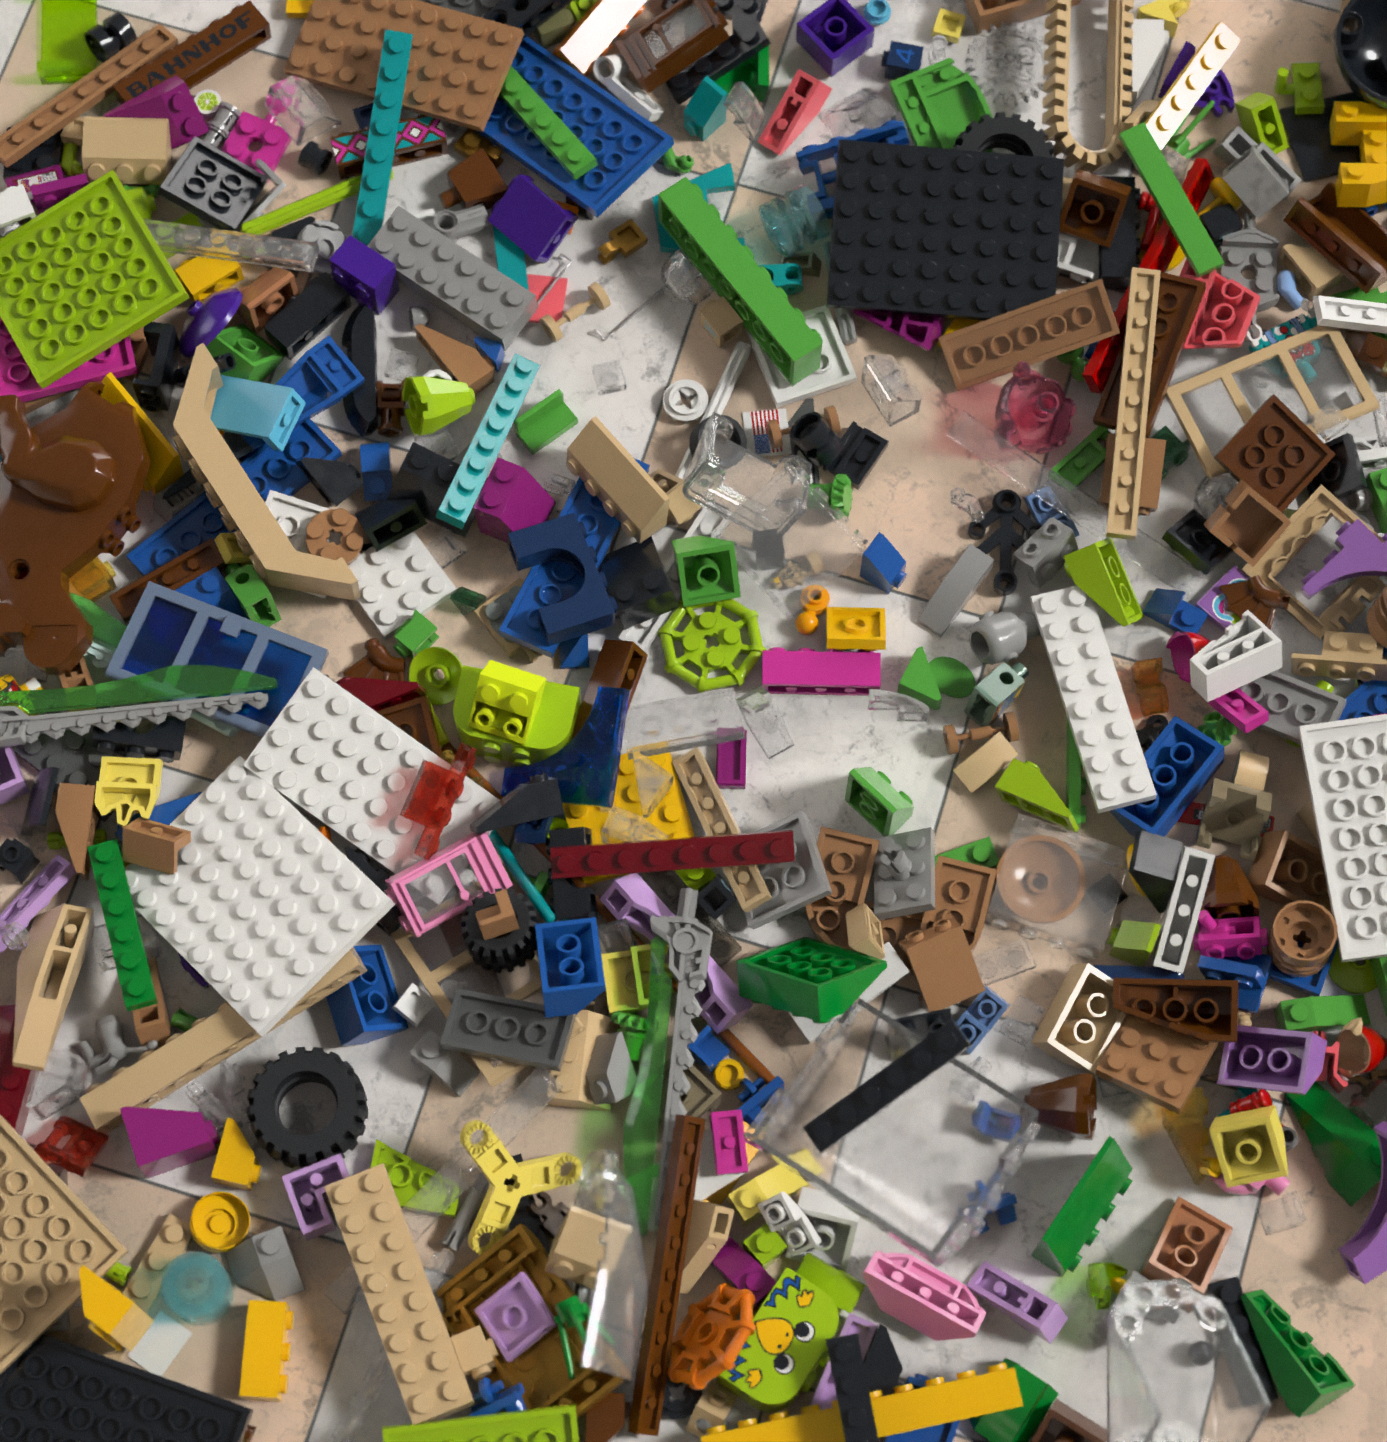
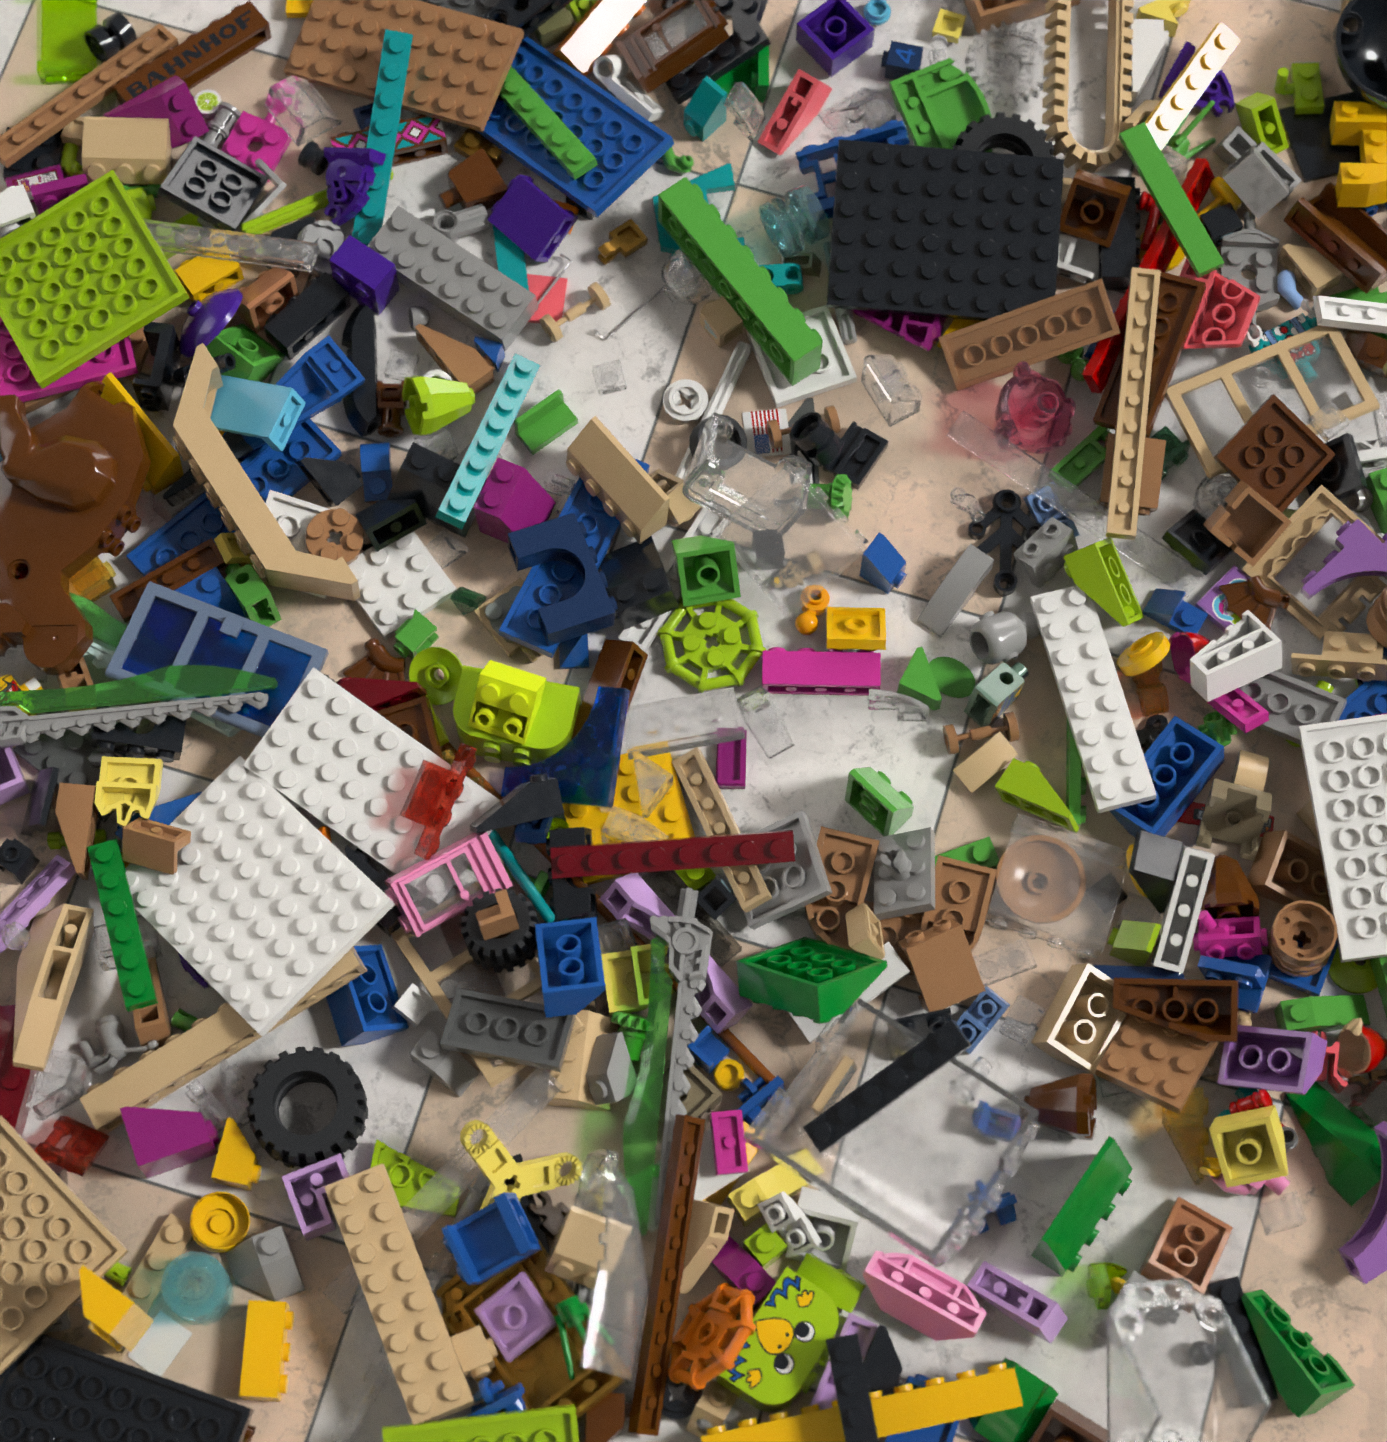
none -> dark purple piece [324,147,386,226]
none -> blue panel [441,1192,542,1285]
none -> tan tile [811,1055,858,1116]
none -> yellow piece [1117,632,1171,676]

